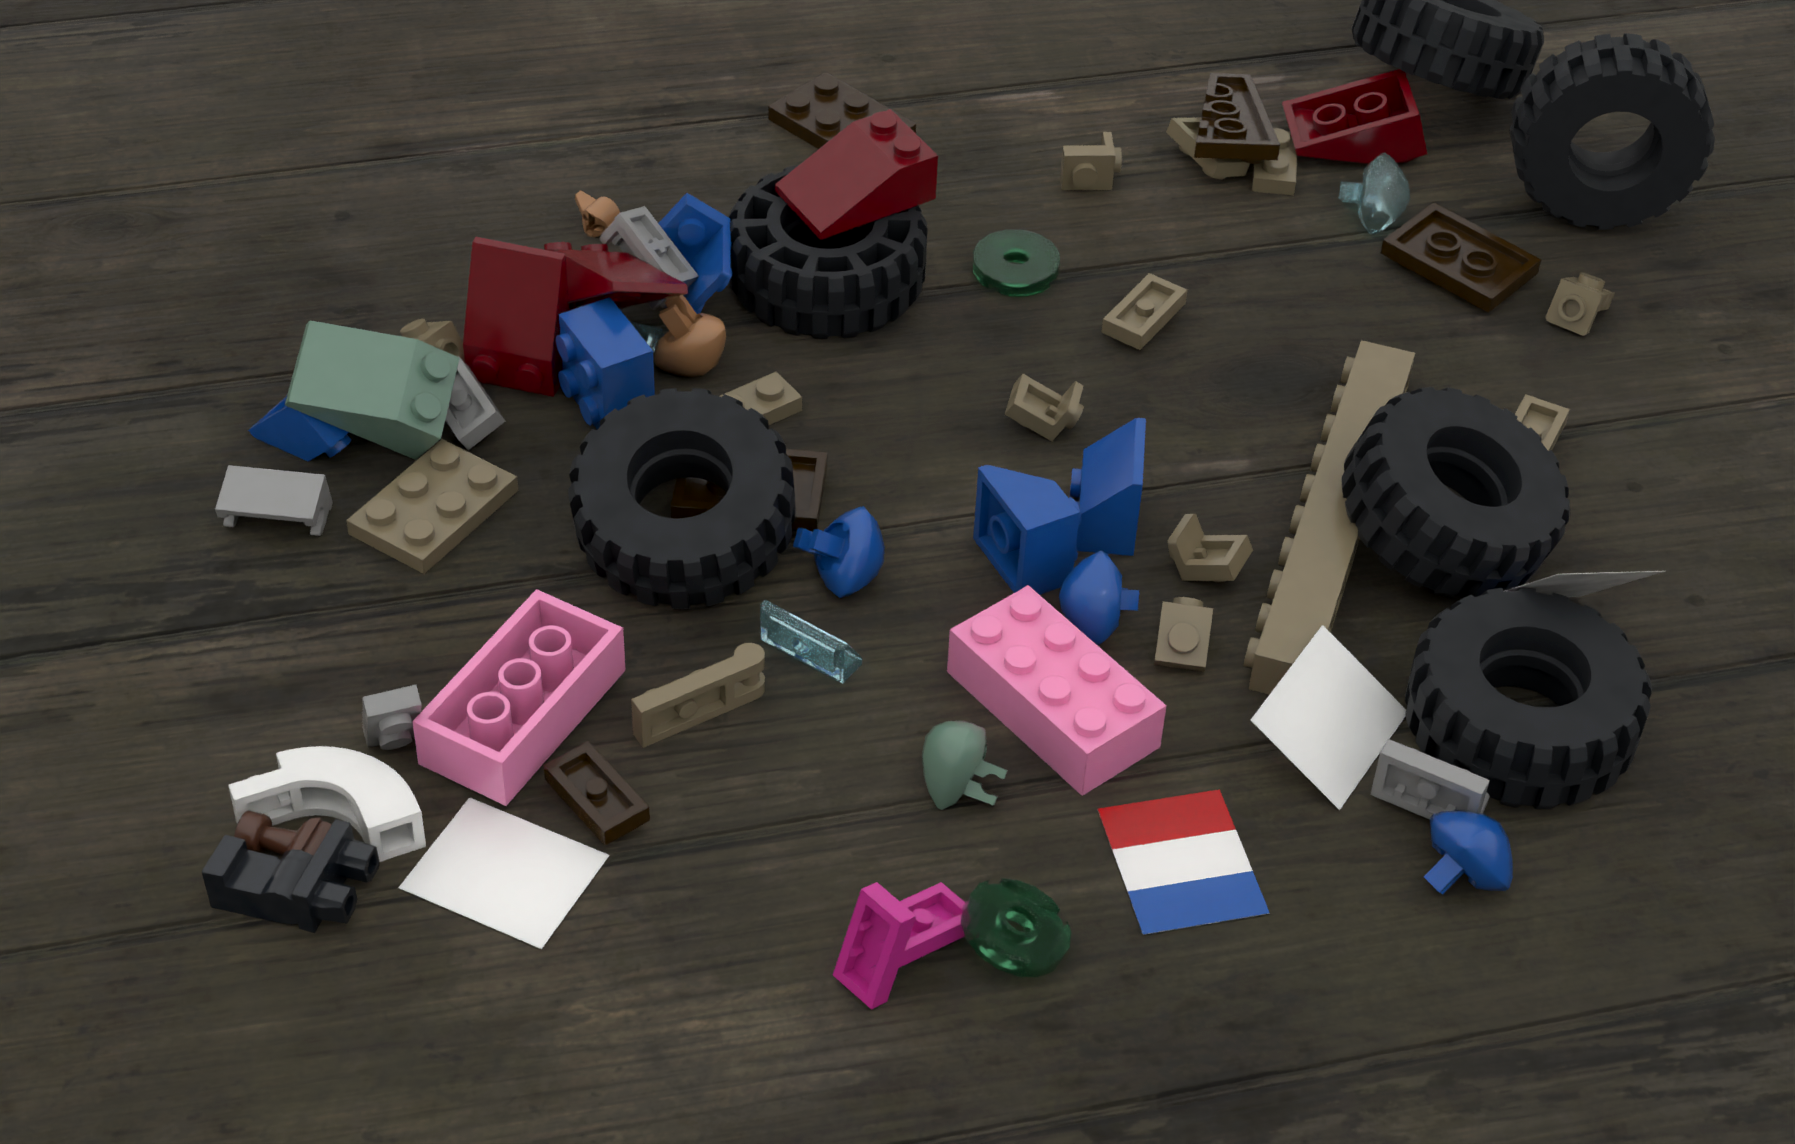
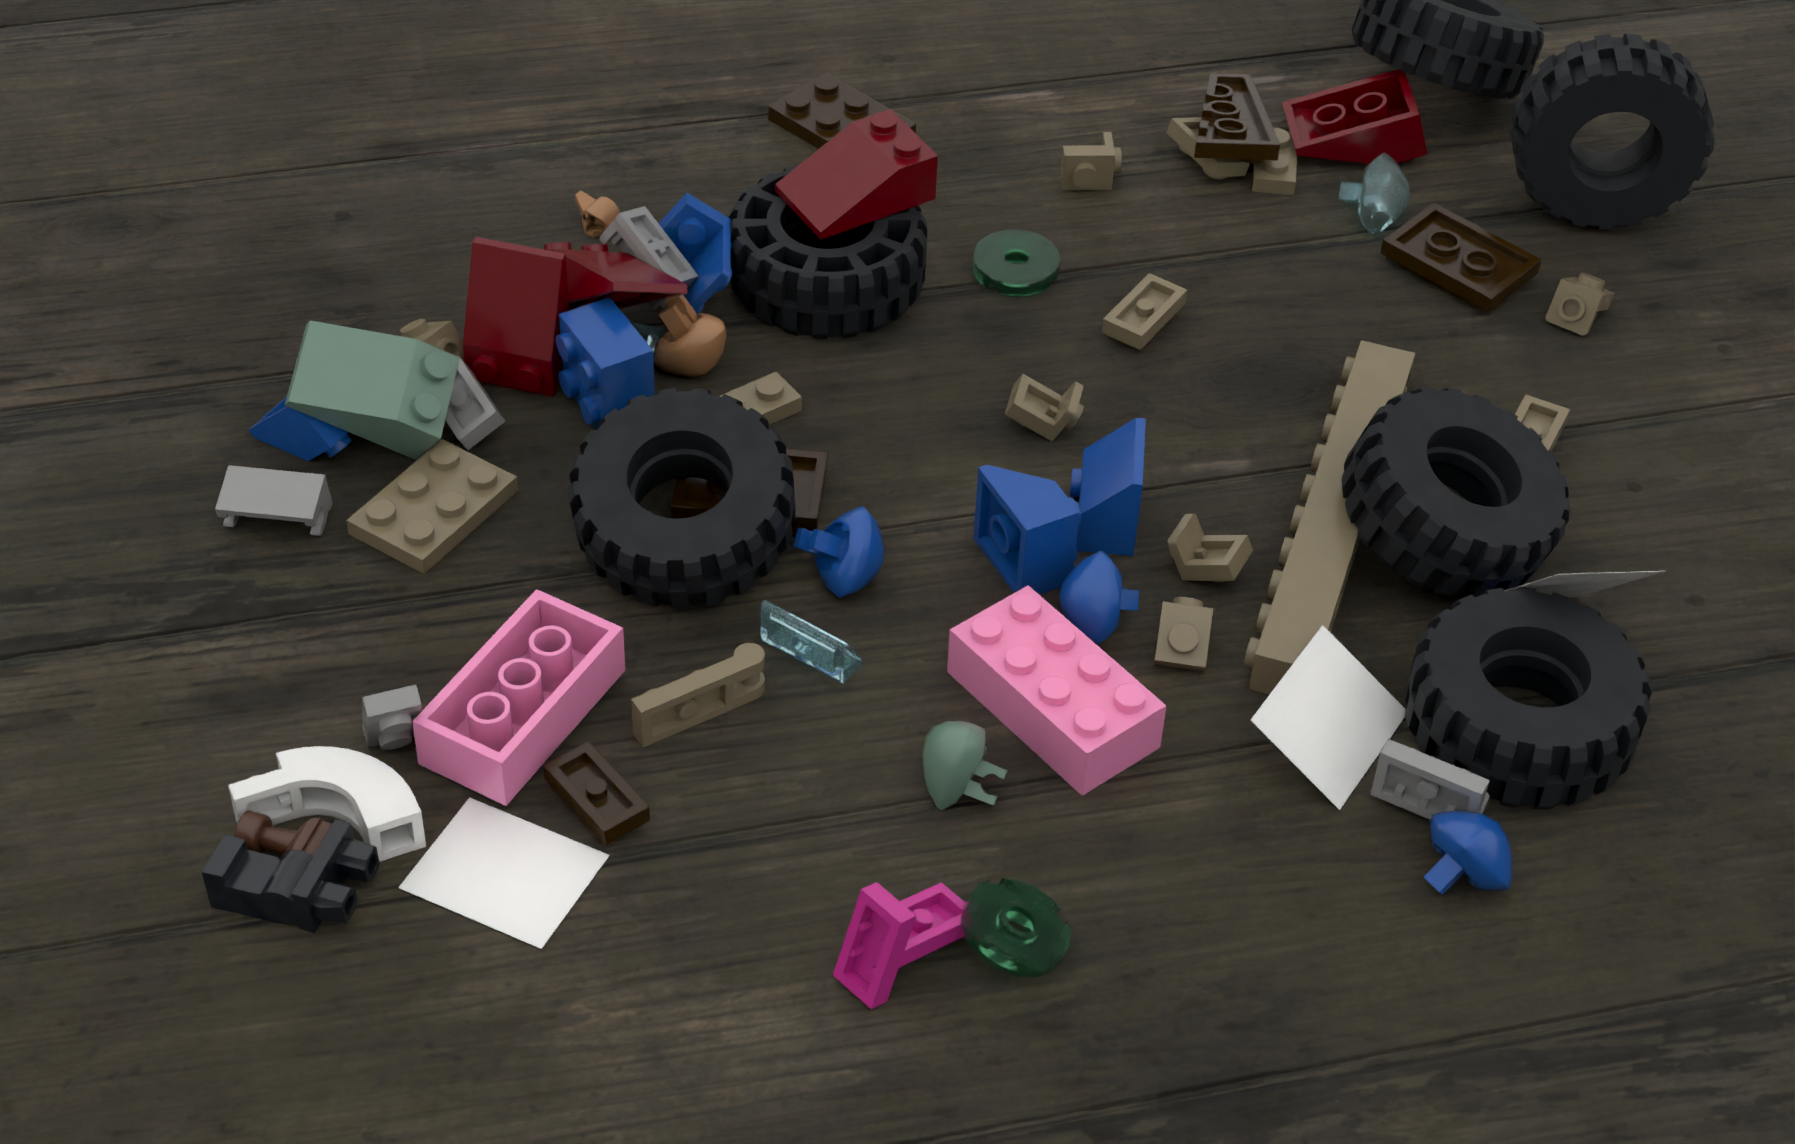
sticker [1098,789,1270,935] -> none

